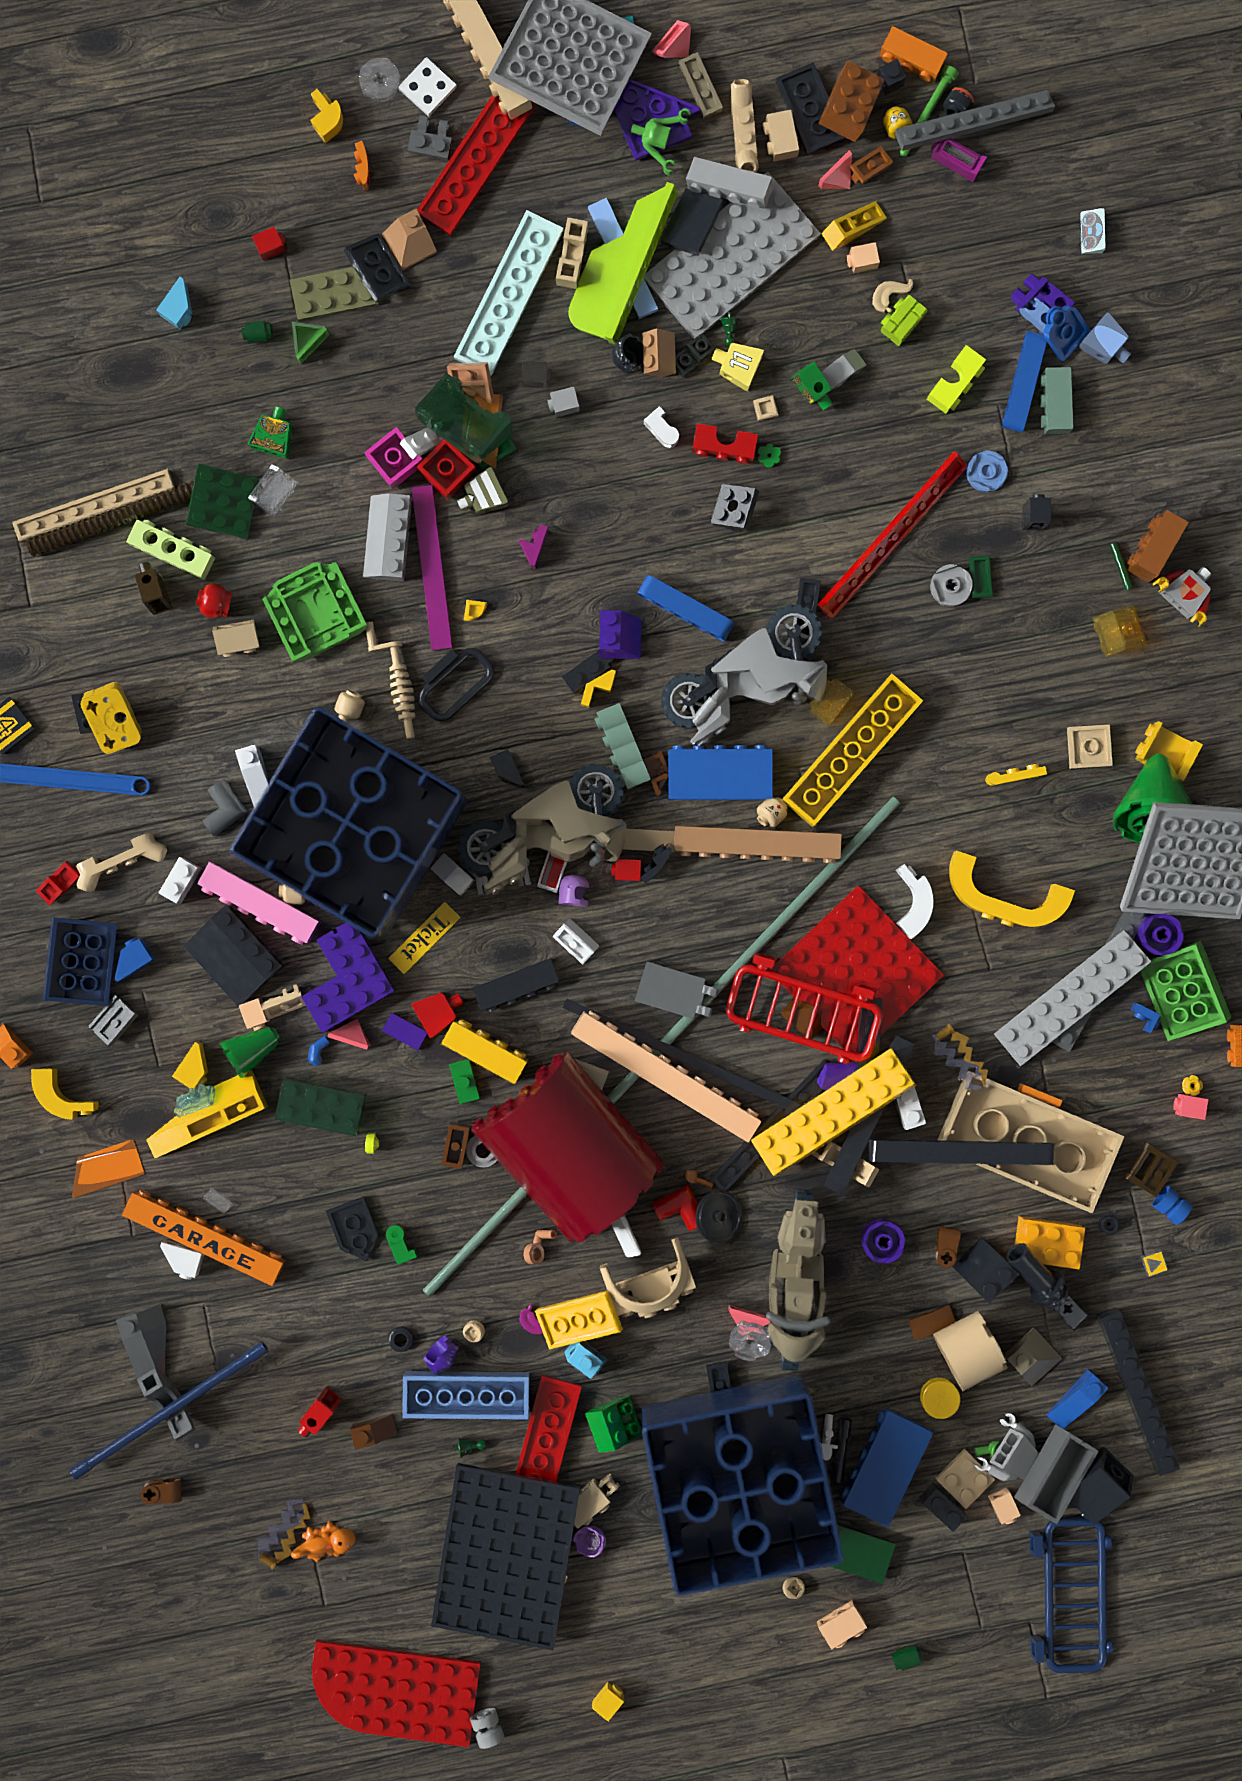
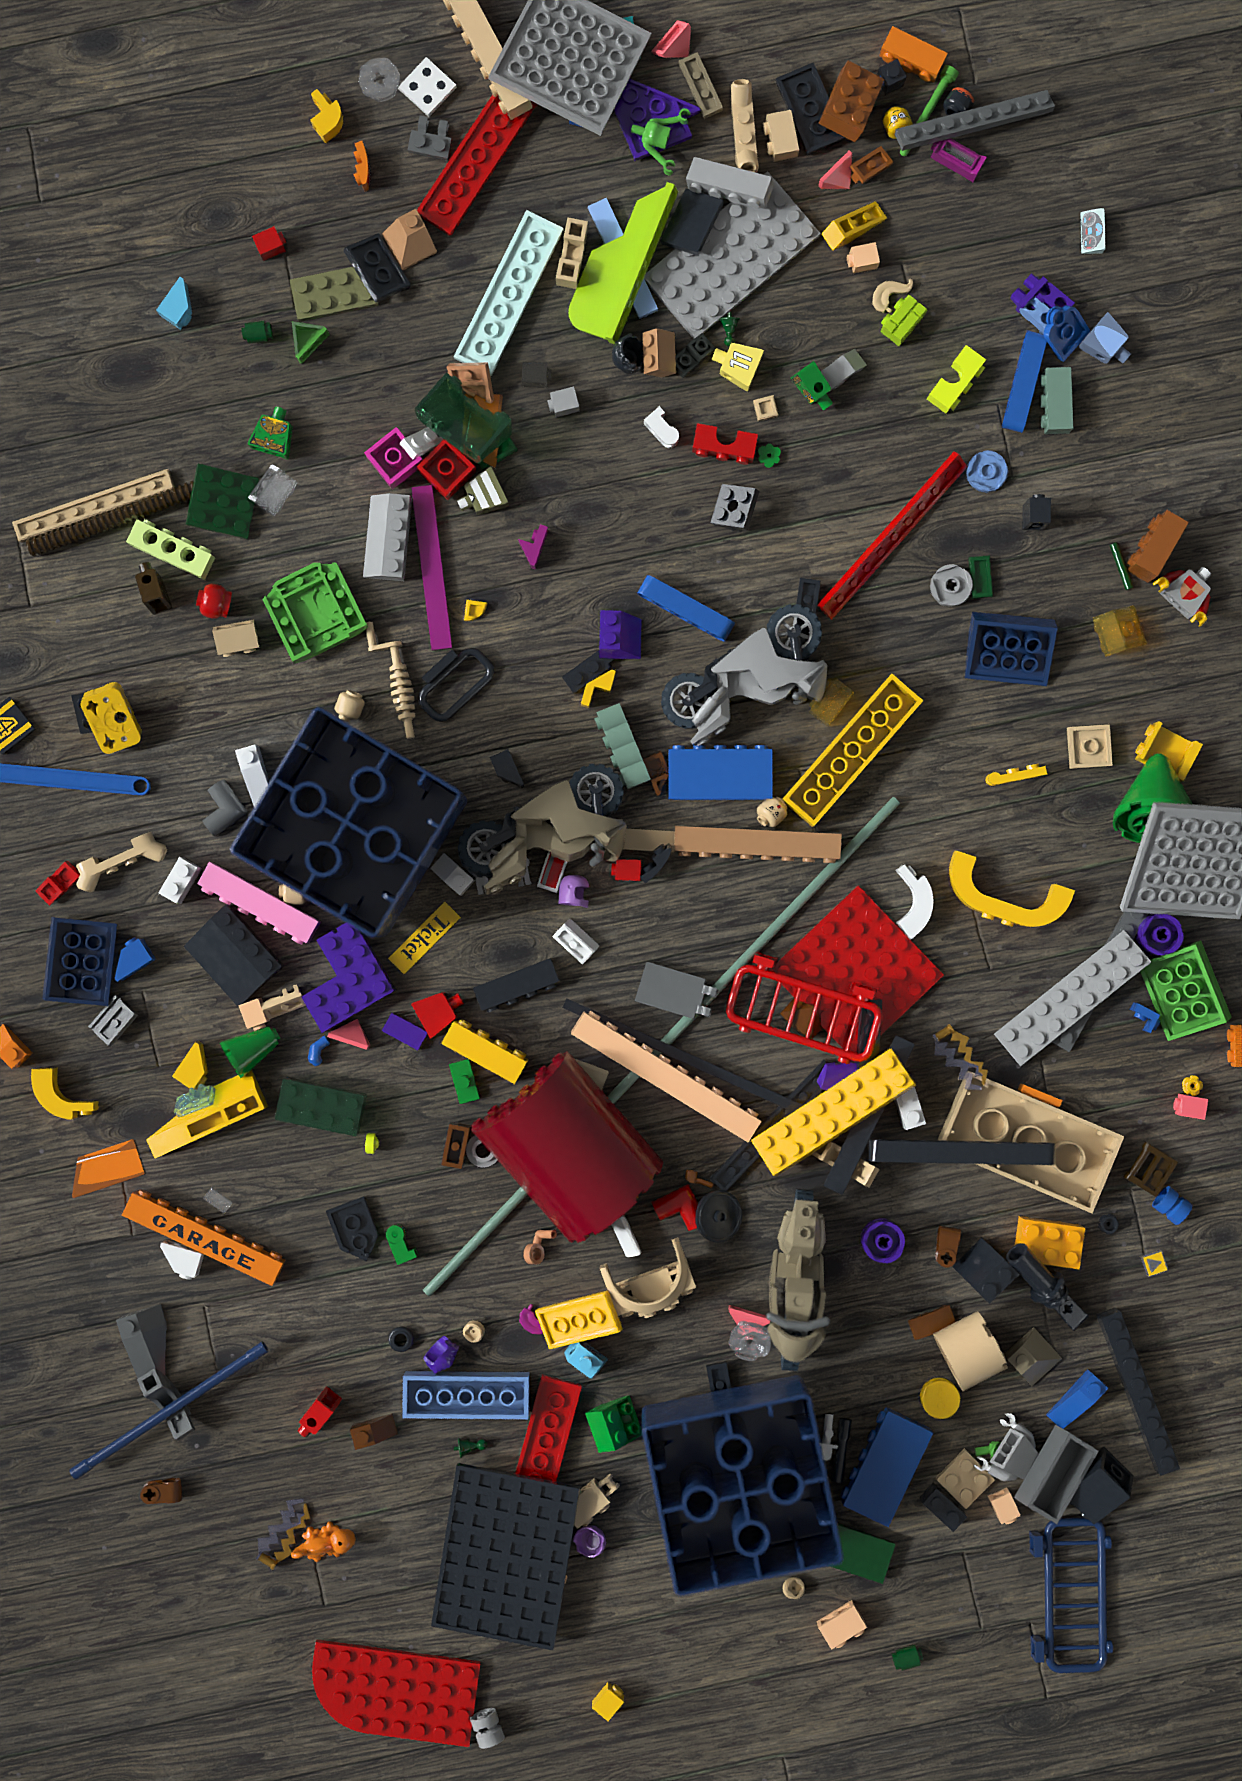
none -> dark blue slope [965,612,1057,686]

